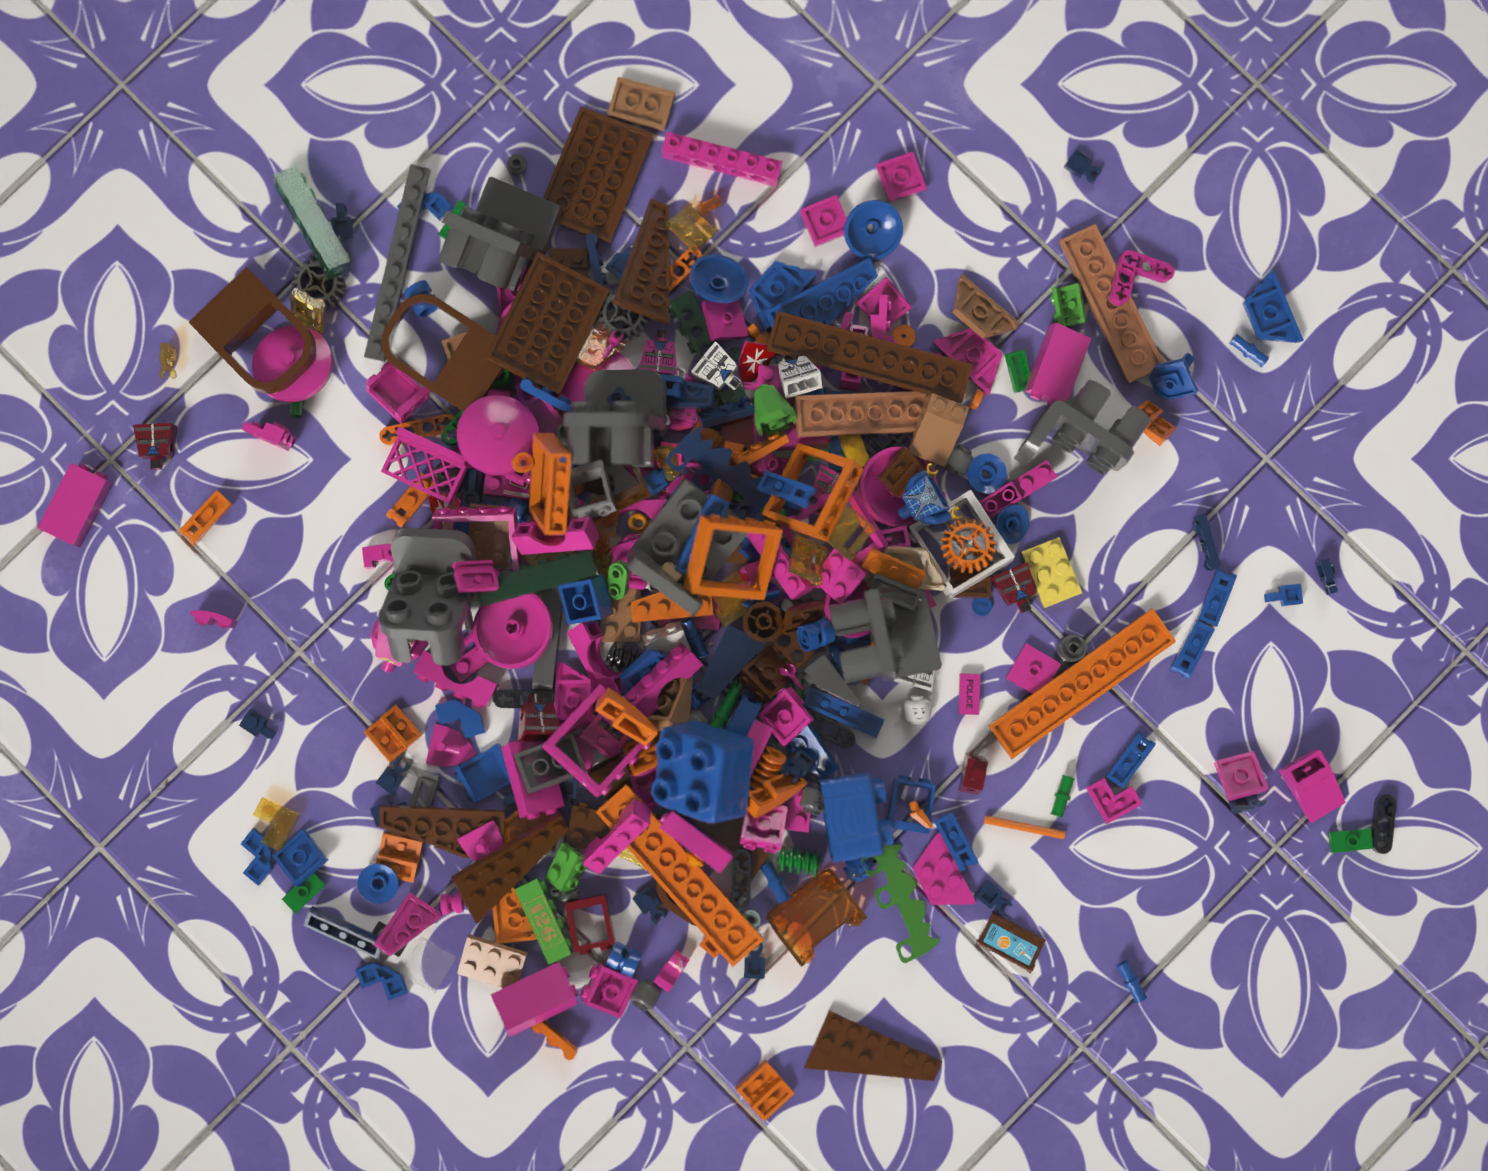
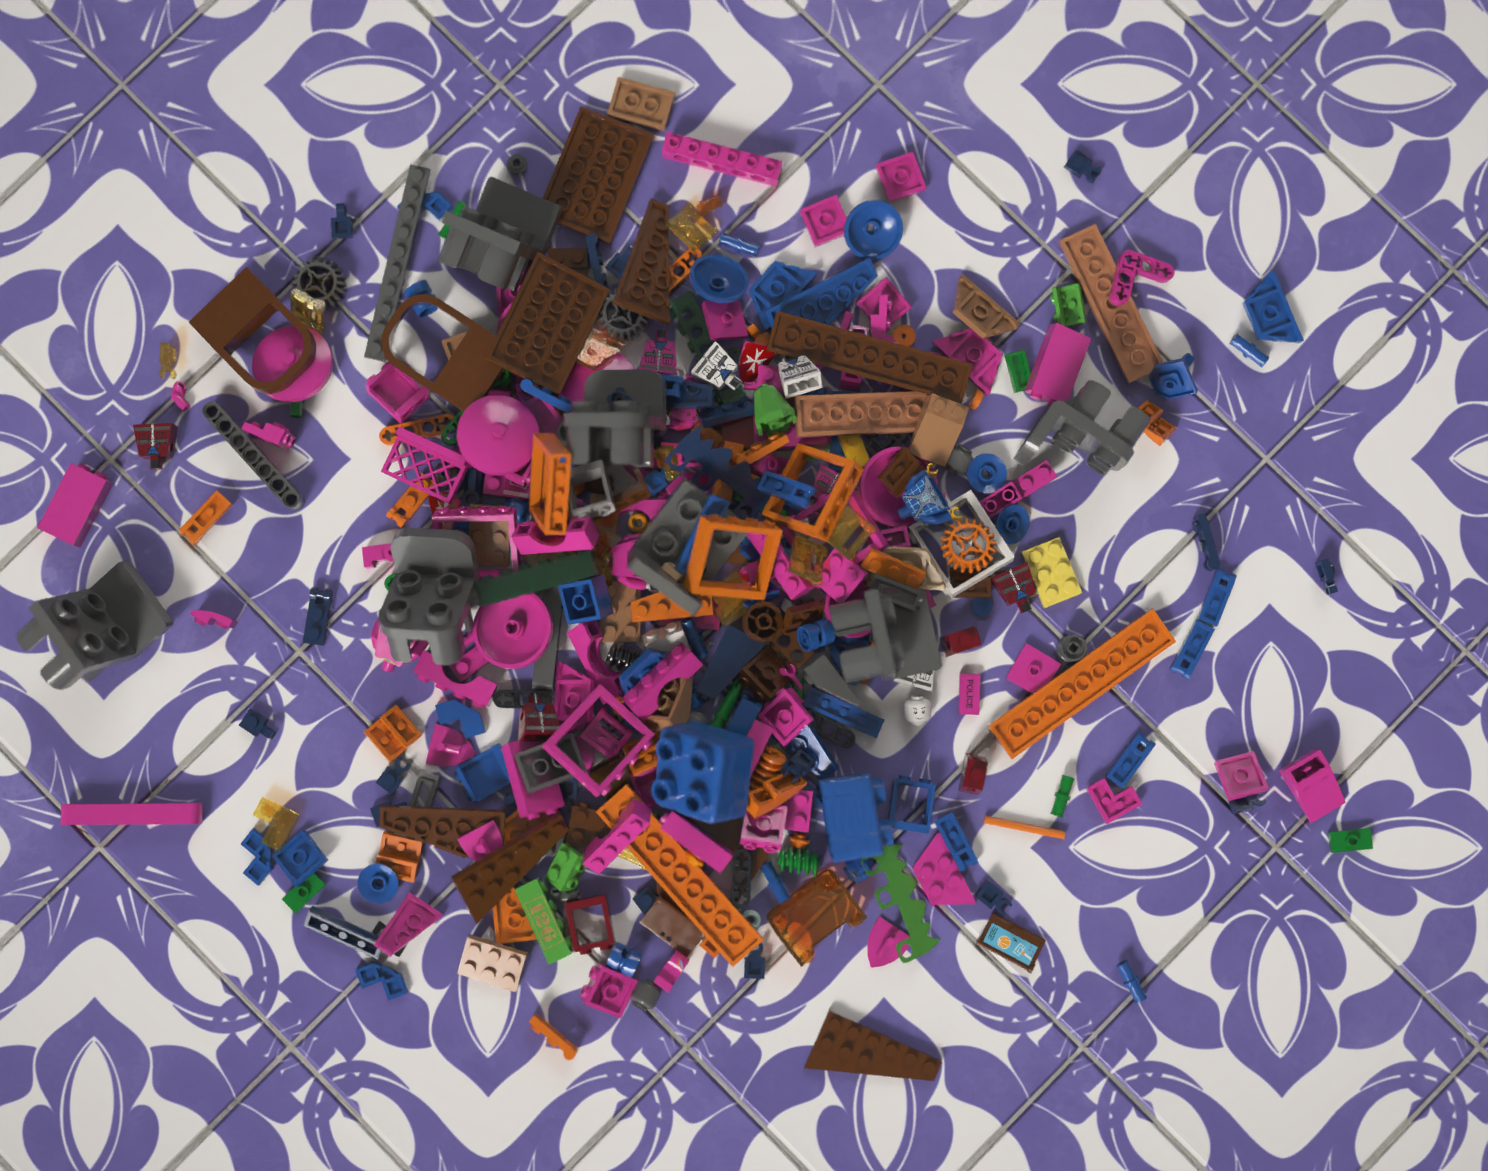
clear green brick [274,166,352,280] -> none
clear tile [400,937,457,994] -> none
dark pink wheel [440,892,464,915] -> none
dark pink plate [452,560,499,593] -> none
dark pink brick [491,962,579,1037] -> none
orange tile [512,452,533,473] -> none
orange slope [595,687,658,746] -> none
dark pink hand [602,331,623,358] -> none
bright green plate [607,560,631,600] -> none
orange slope [735,1060,795,1121] -> none
dark grey head [800,784,825,816] -> none
orange bar [909,800,934,828] -> none
blue plate [1264,584,1303,607] -> none
black beam [1371,794,1396,854] -> none
none -> dark grey piece [17,560,174,690]
none -> dark pink beam [61,803,203,825]
none -> dark pink arm [171,380,191,412]
none -> dark grey beam [202,402,305,511]
none -> dark blue plate [302,587,333,646]
none -> reddish brown door [639,895,706,957]
none -> blue pin [719,232,760,257]
none -> orange plate [790,832,810,849]
none -> dark pink shield [867,916,910,968]
none -> dark red torso [940,626,982,657]

